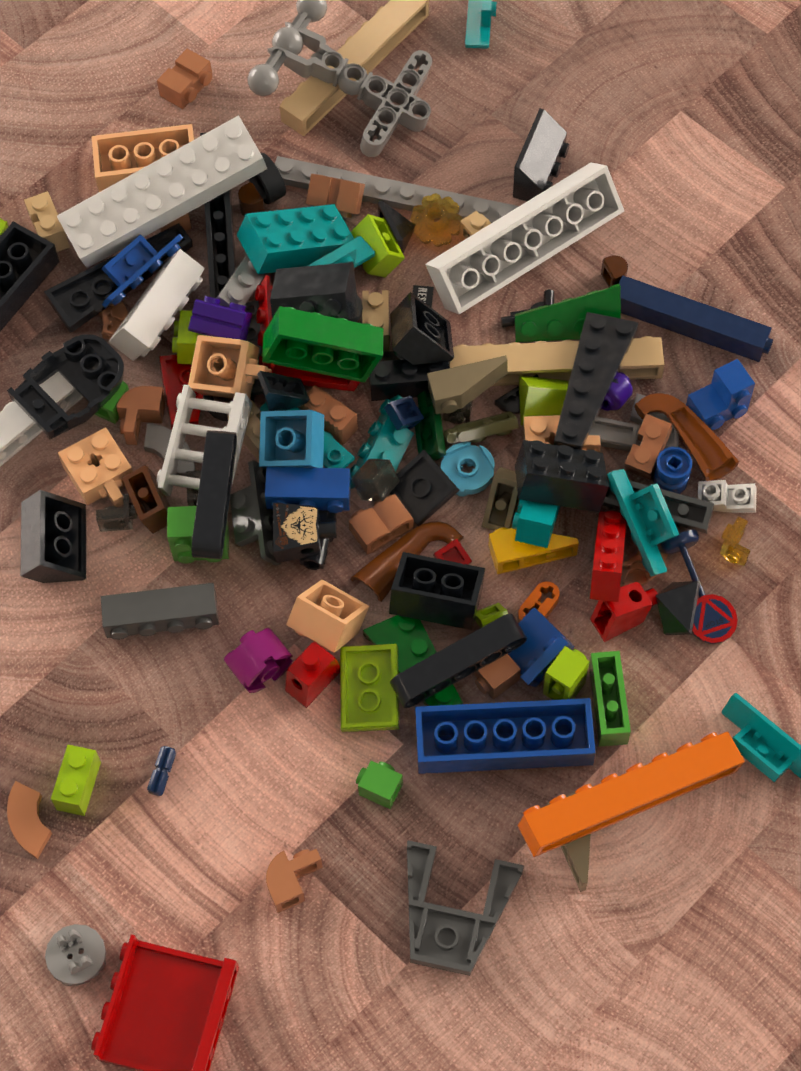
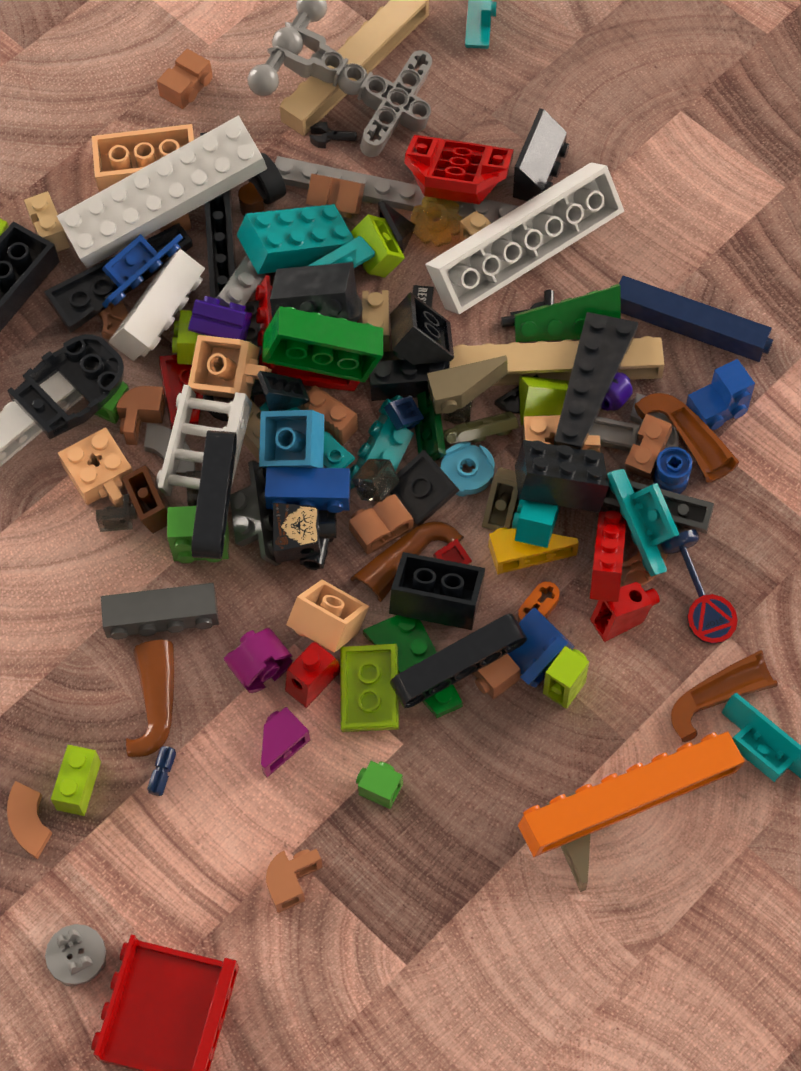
black slope [20,490,86,583] -> none
dark grey wing [407,840,524,976] -> none
blue brick [415,698,596,774] -> none
lime plate [475,602,508,628] -> none
bright green brick [589,651,631,747] -> none
reddish brown brick [601,255,628,288] -> none
black slope [656,581,700,635] -> none
white slope [698,480,757,513] -> none
clear yellow bracket [720,516,751,566] -> none
none -> dark orange animal [126,639,174,757]
none -> magenta slope [261,707,311,777]
none -> black bar [310,122,358,148]
none -> red piece [404,135,514,205]
none -> dark orange animal [671,650,778,742]

